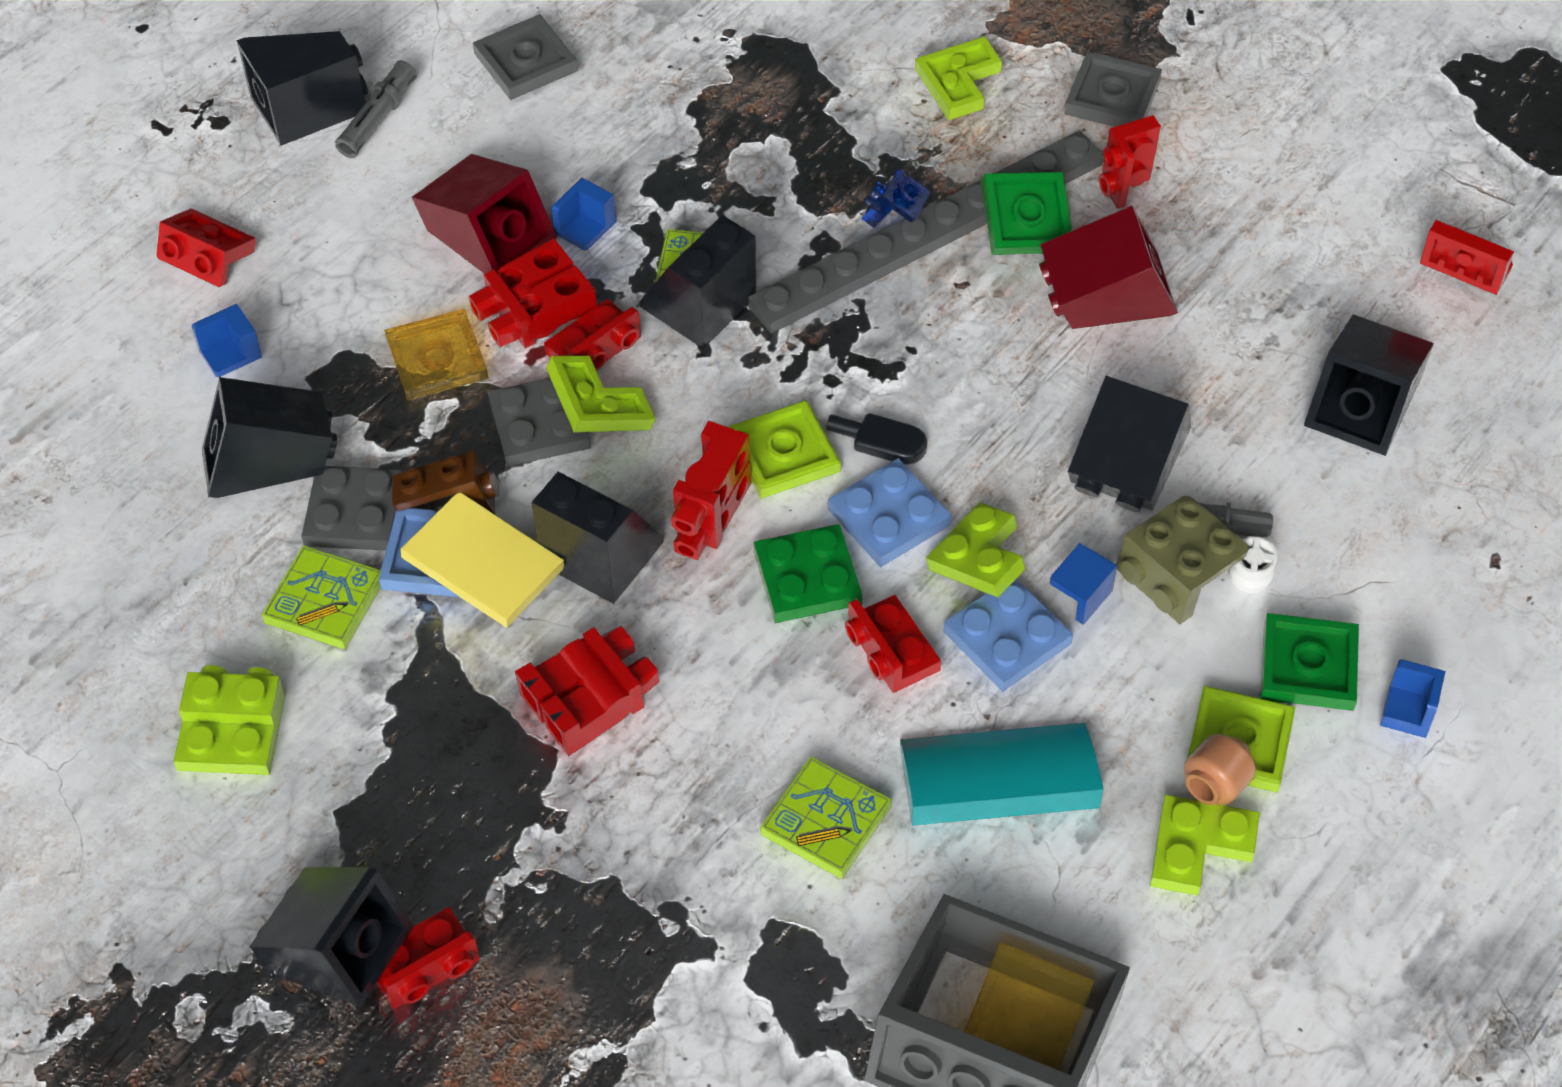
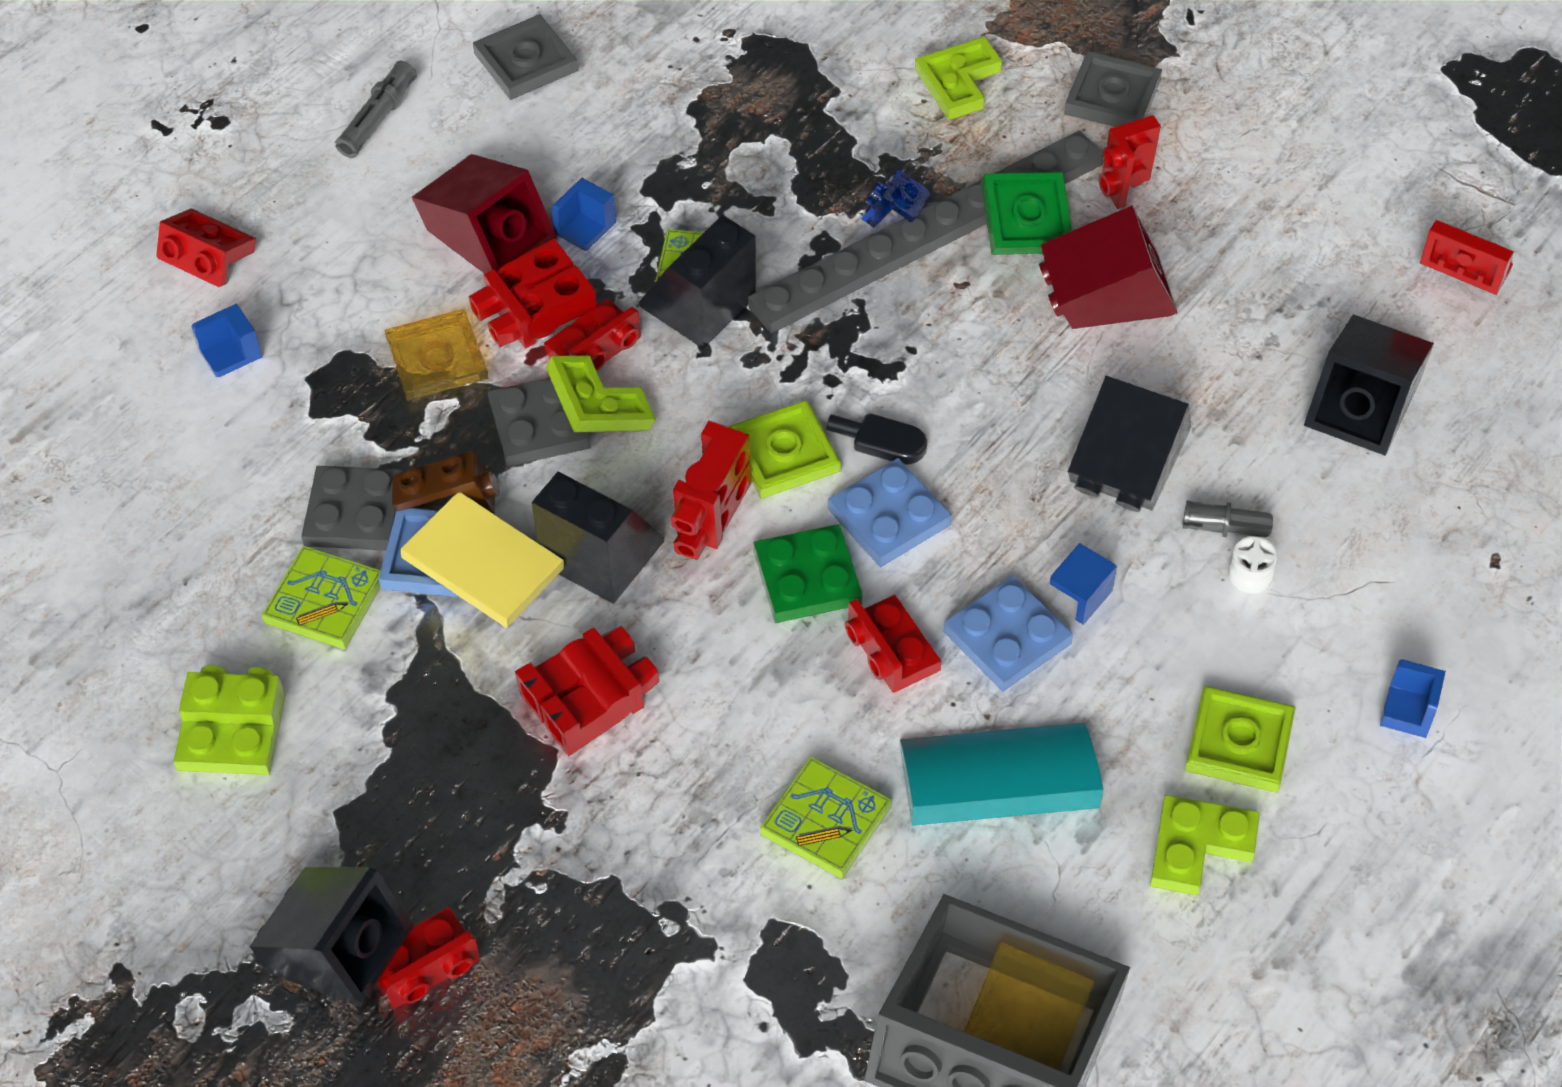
black slope [202,377,337,498] -> none
black slope [236,31,368,146] -> none
lime plate [926,502,1025,598] -> none
olive bracket [1117,496,1249,624] -> none
nougat head [1184,734,1256,805] -> none
green plate [1260,613,1359,711] -> none

